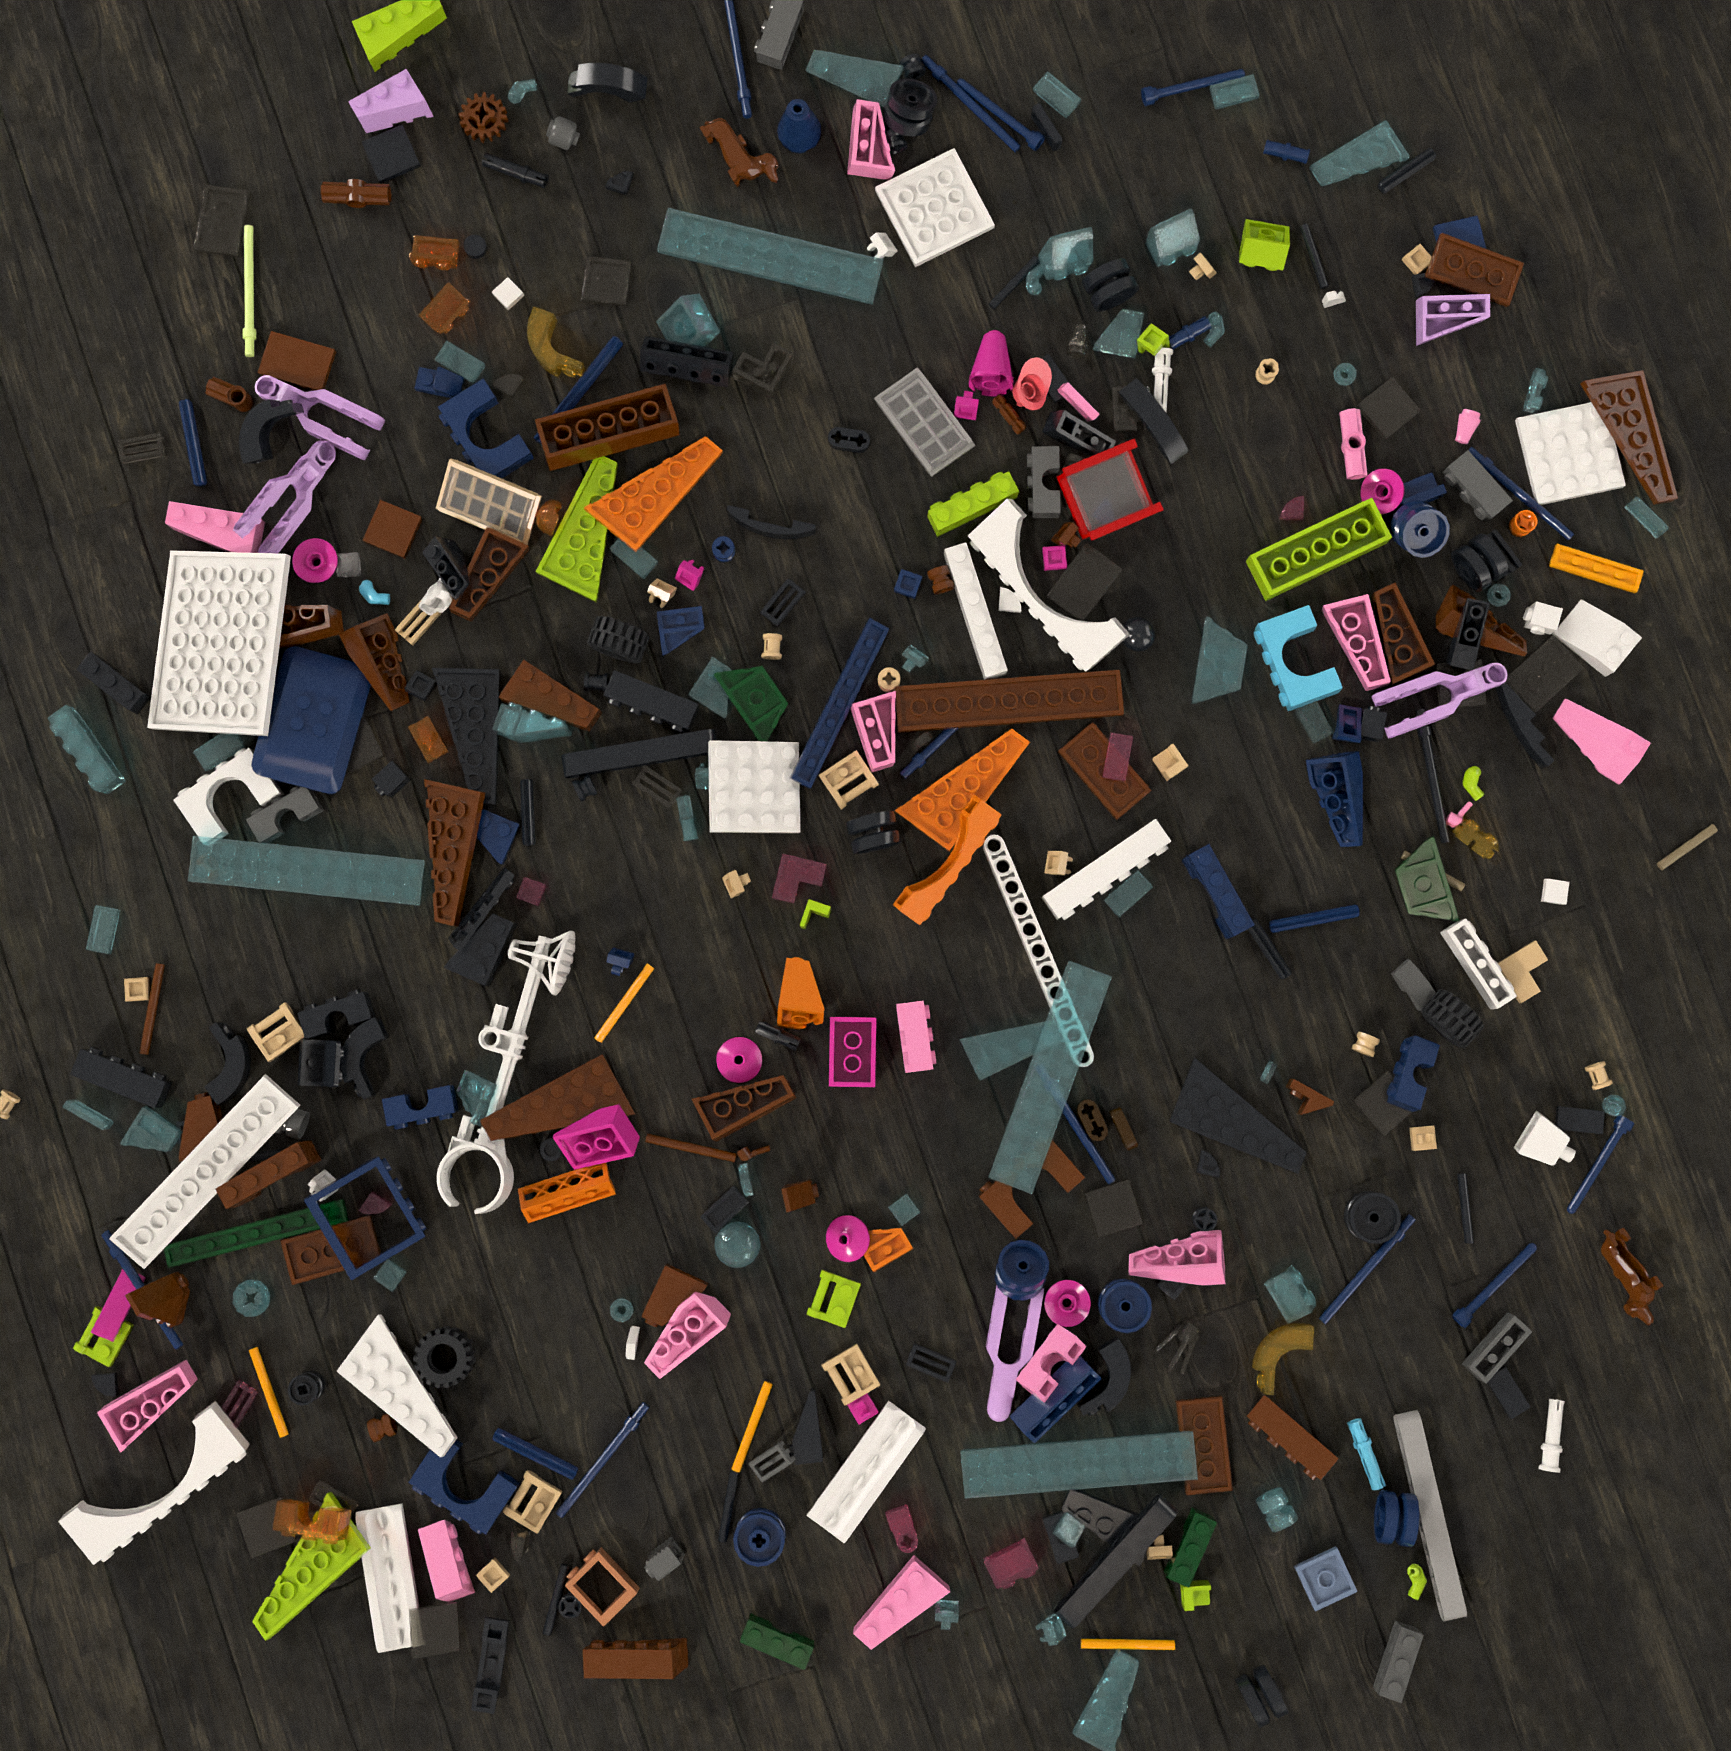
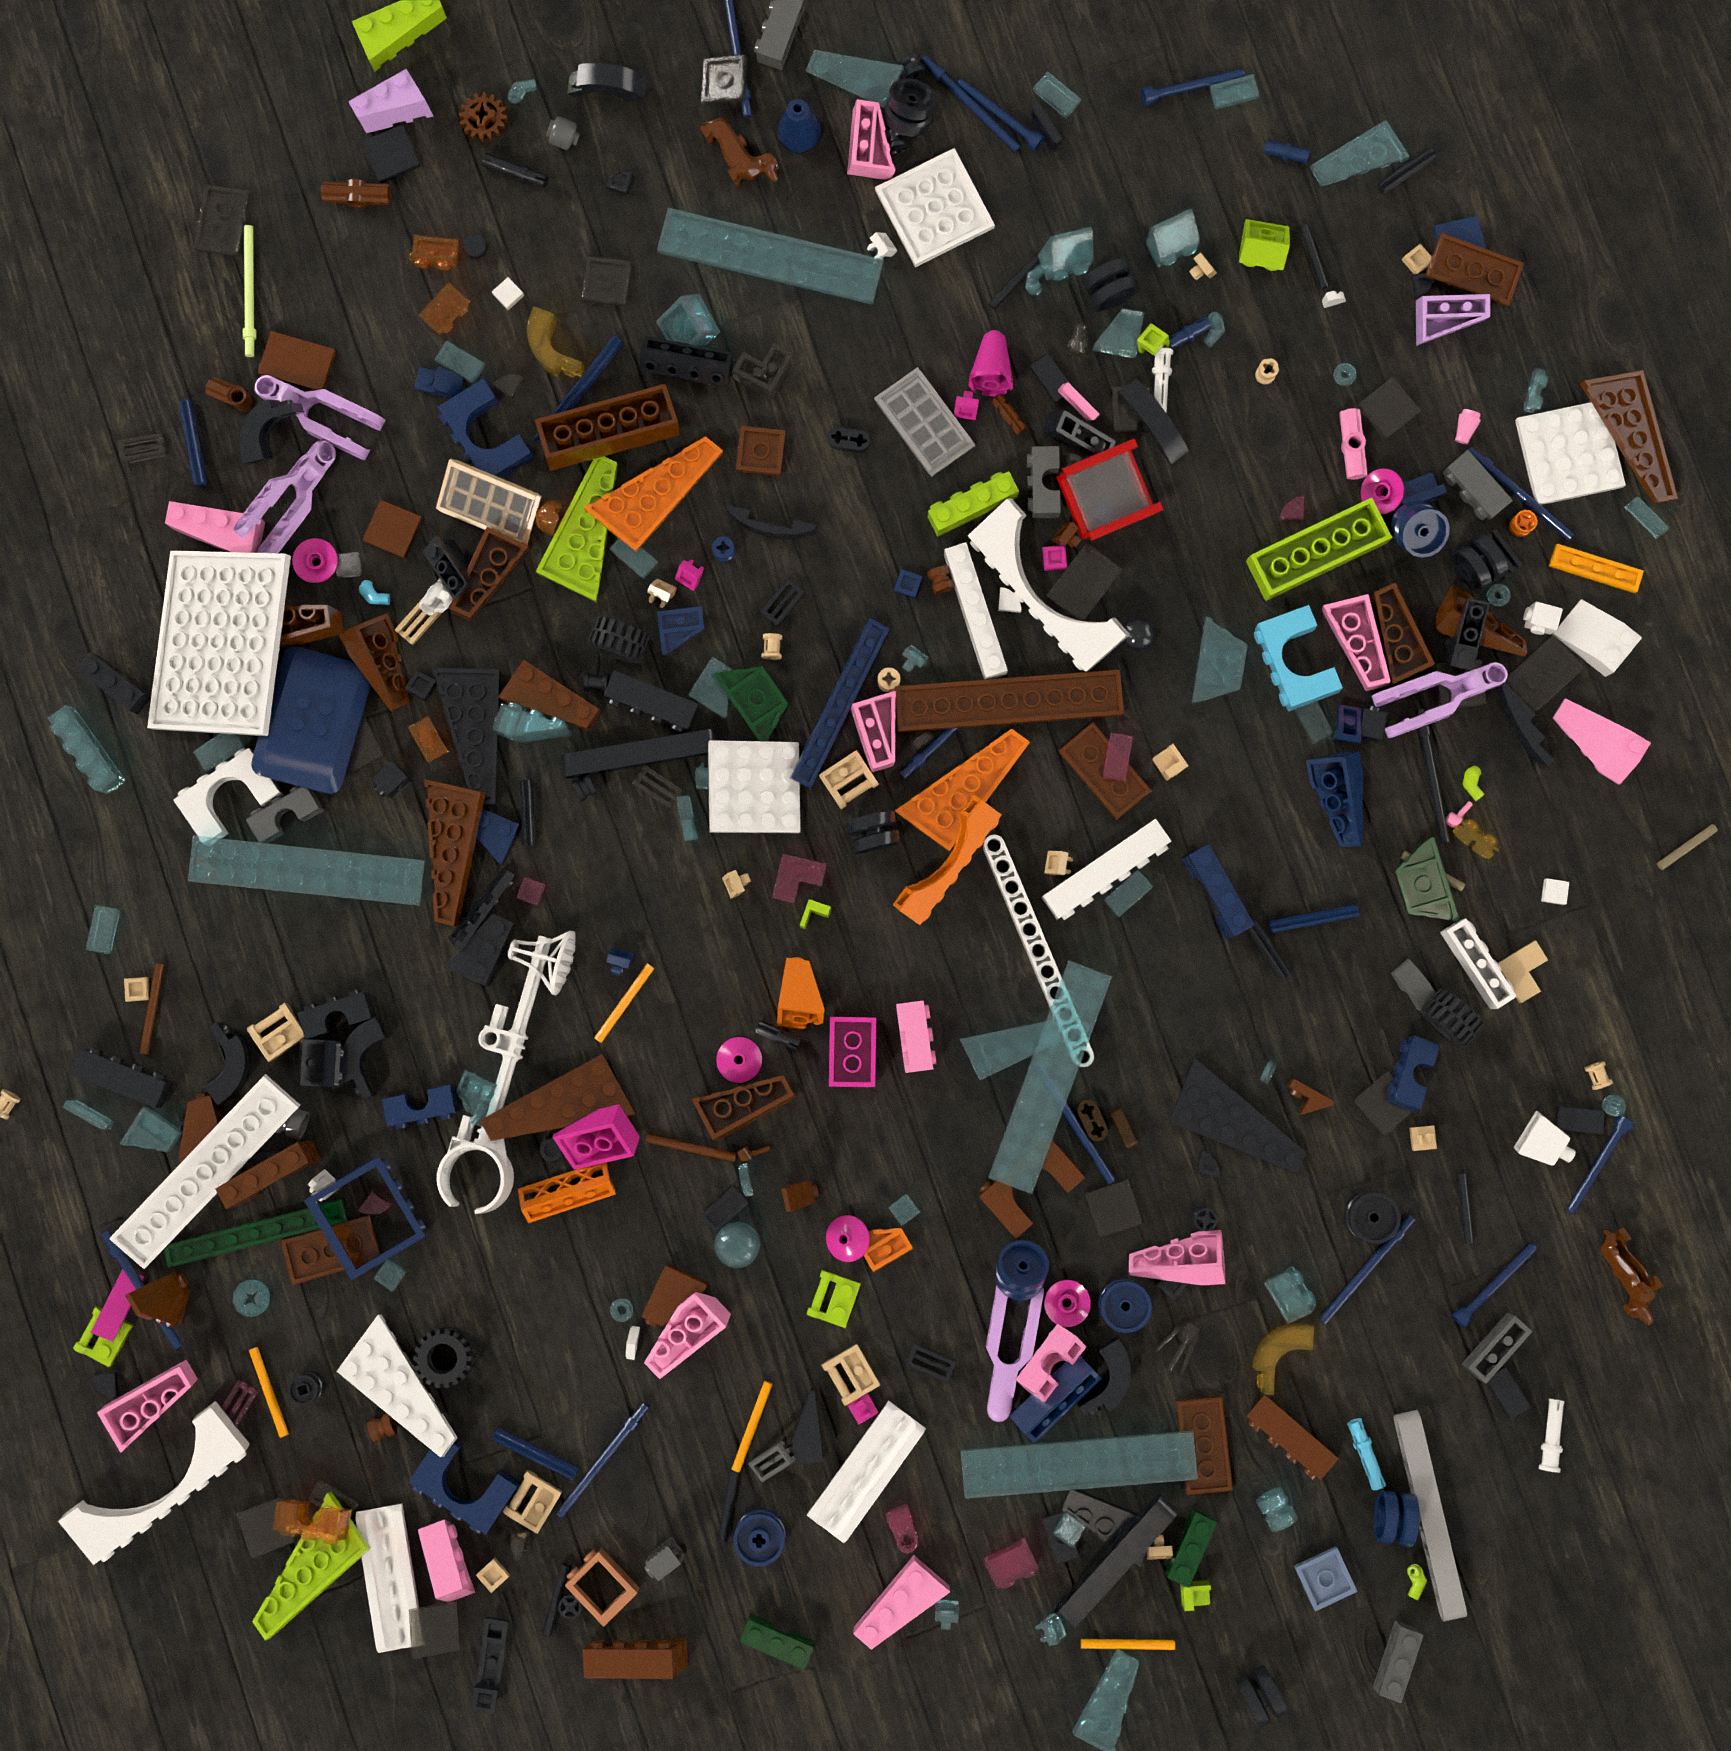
coral piece [1012,357,1052,410] -> none
tan wheel [1352,1032,1380,1057] -> none
none -> clear smoke tile [701,55,747,105]
none -> reddish brown plate [736,426,786,476]

